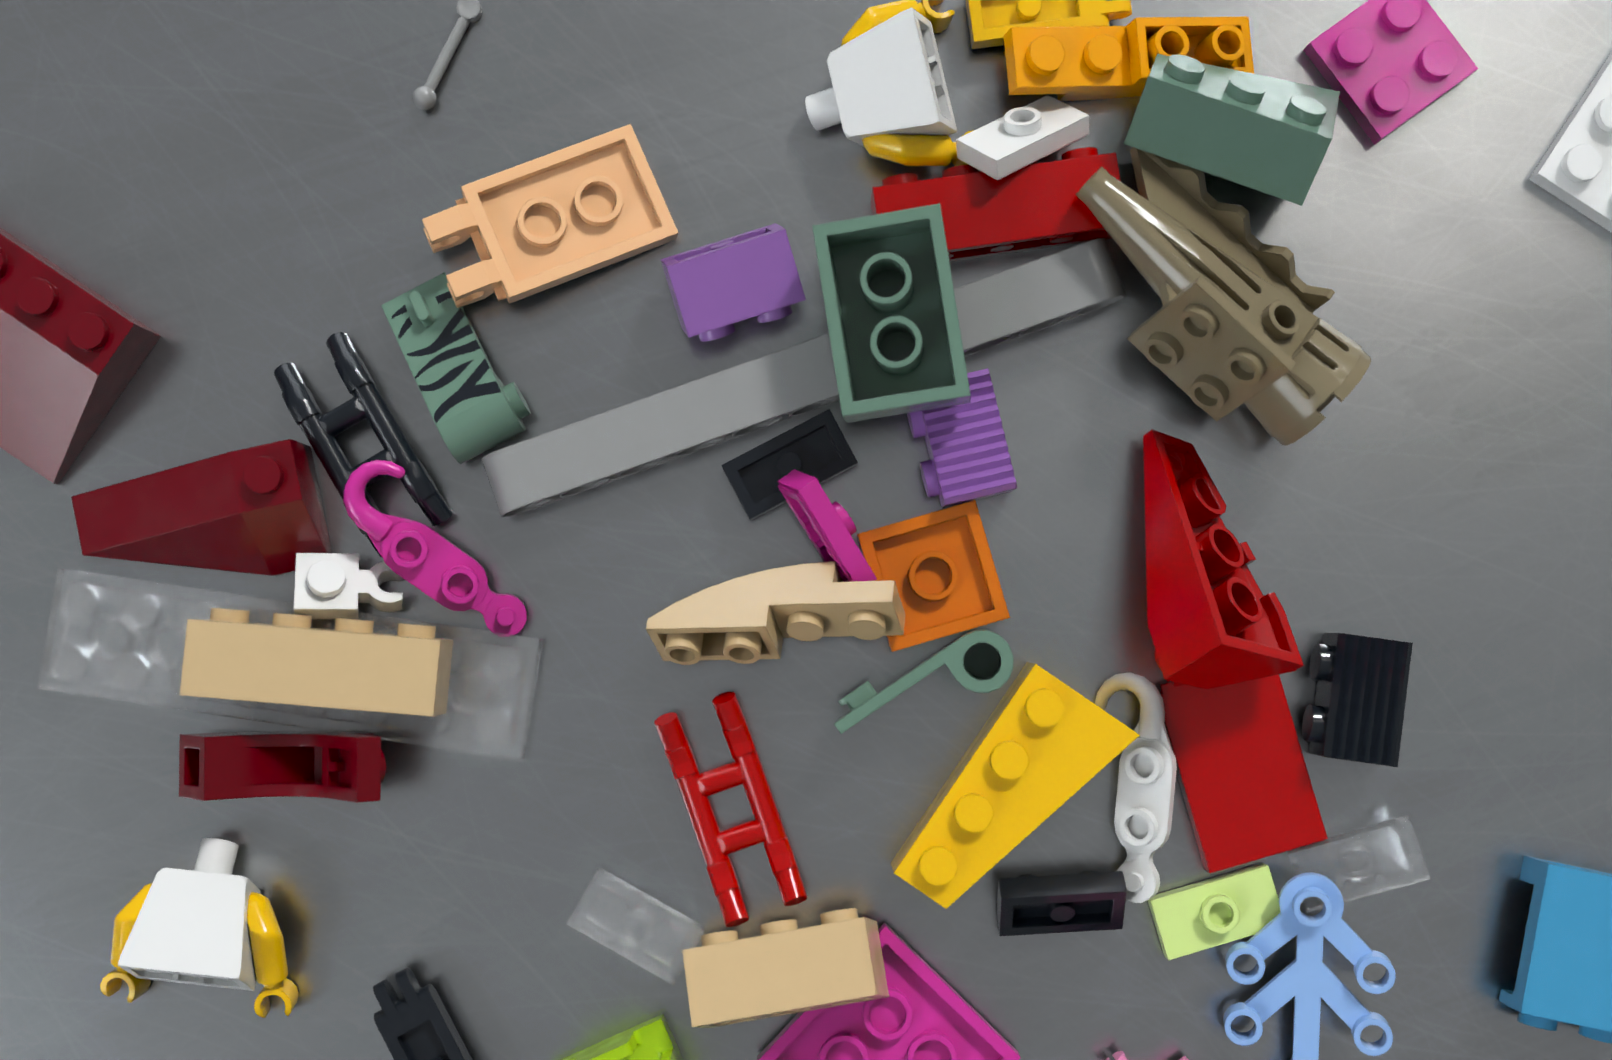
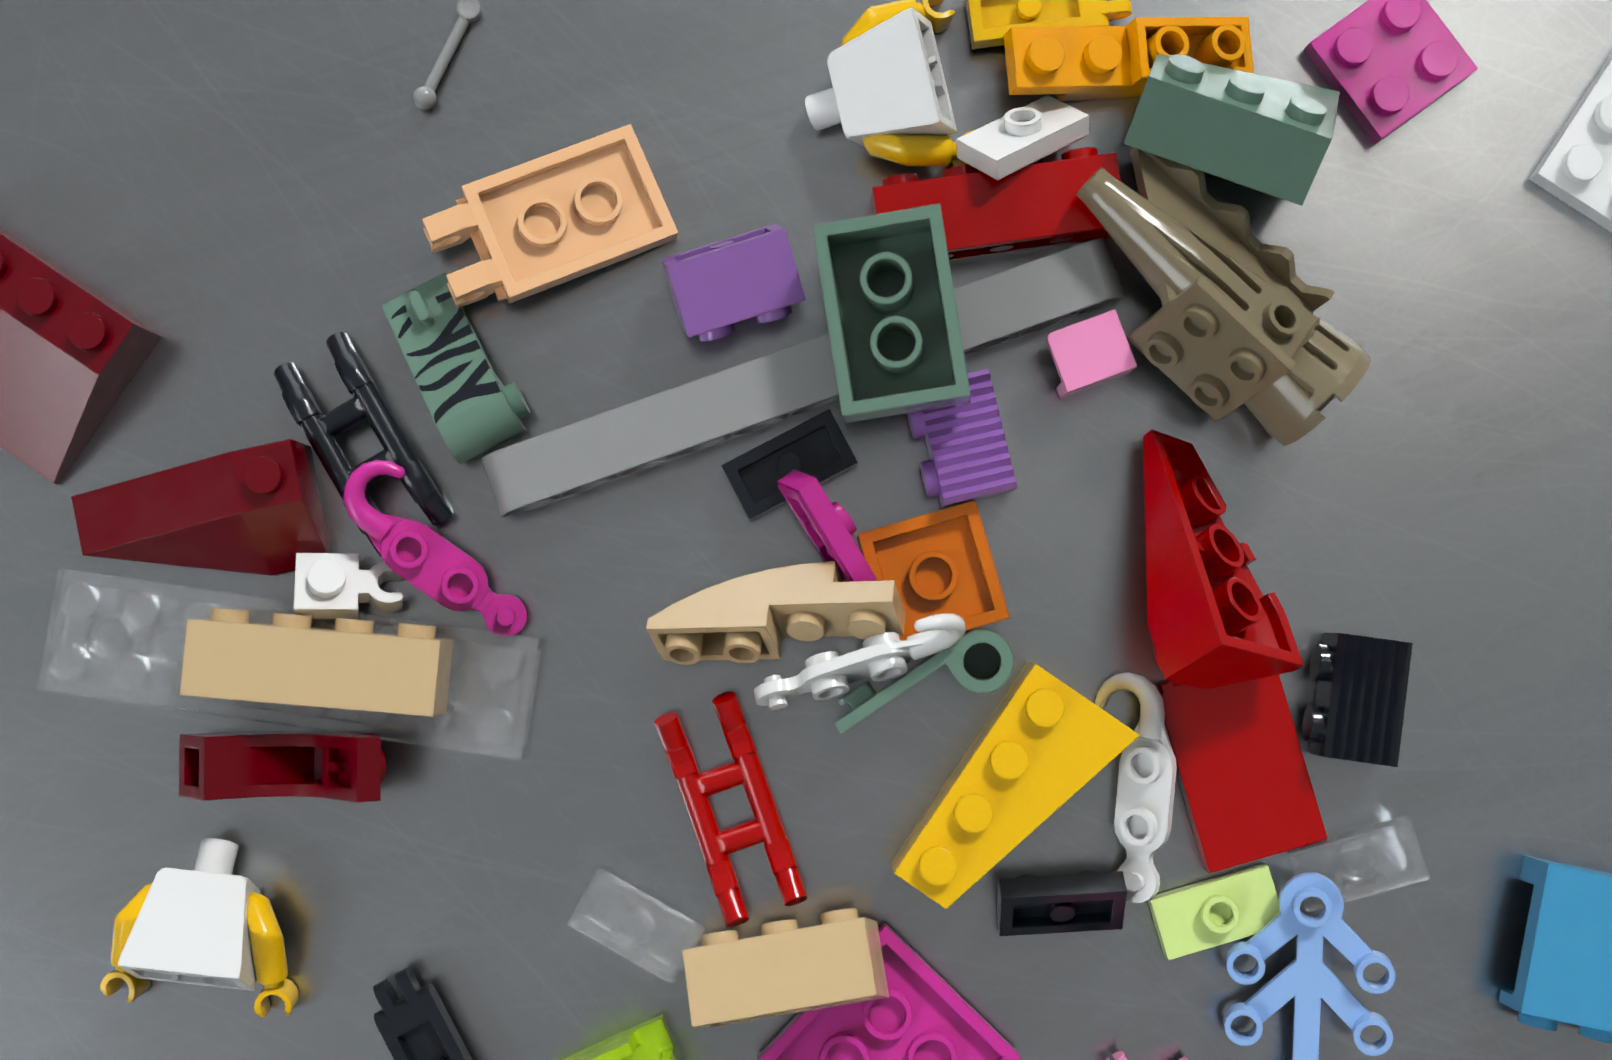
none -> white piece [753,613,966,710]
none -> bright pink panel [1046,309,1137,399]

